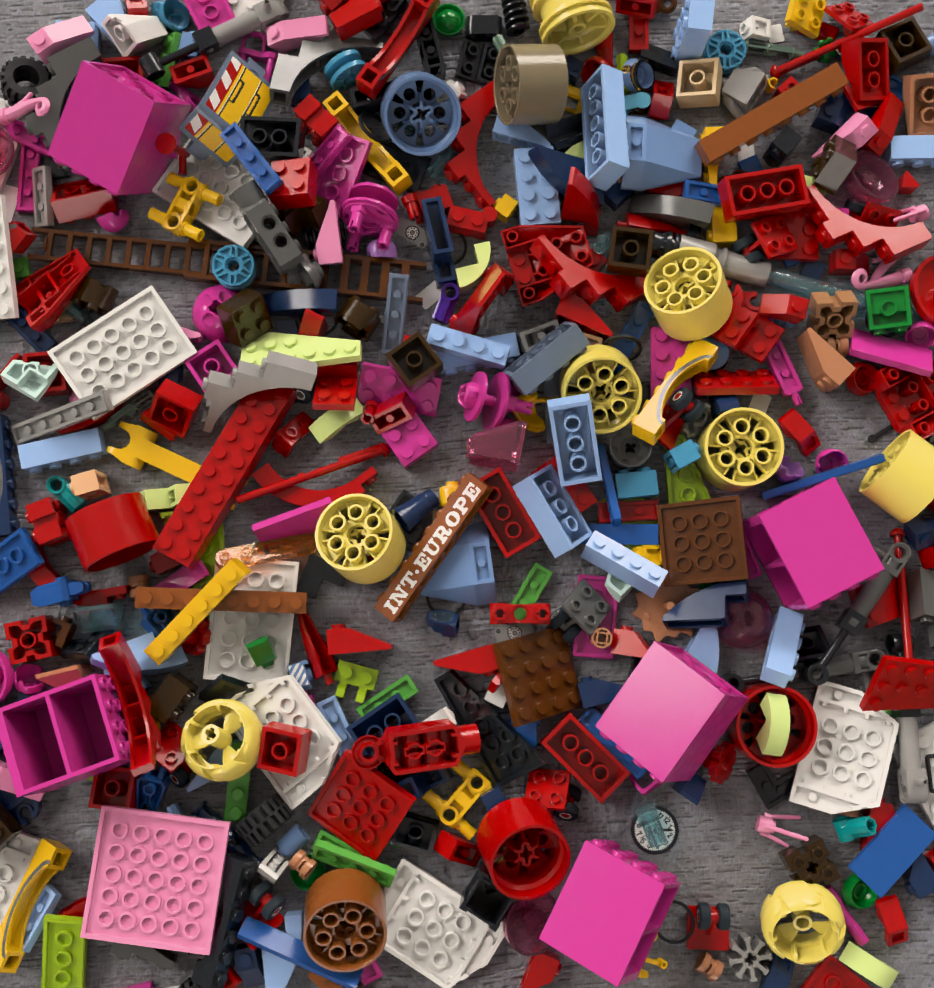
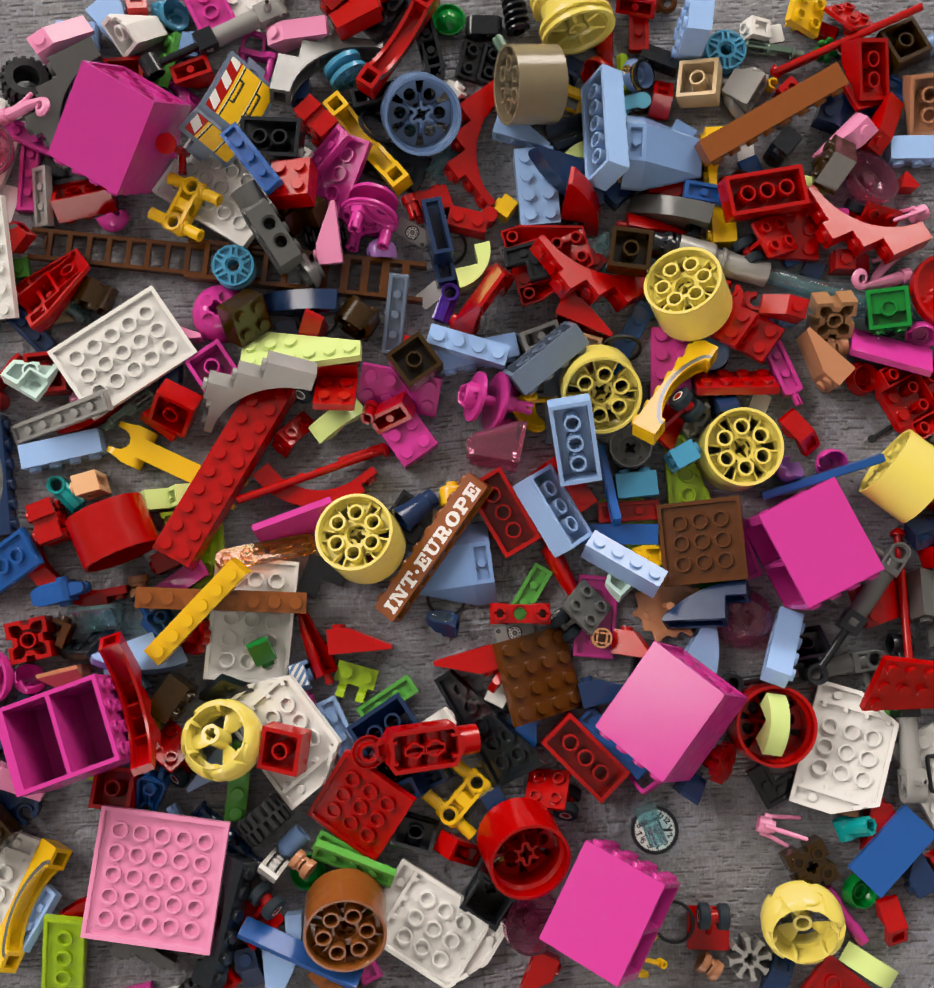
none -> black tile [502,240,550,283]
none -> red piece [540,538,577,596]

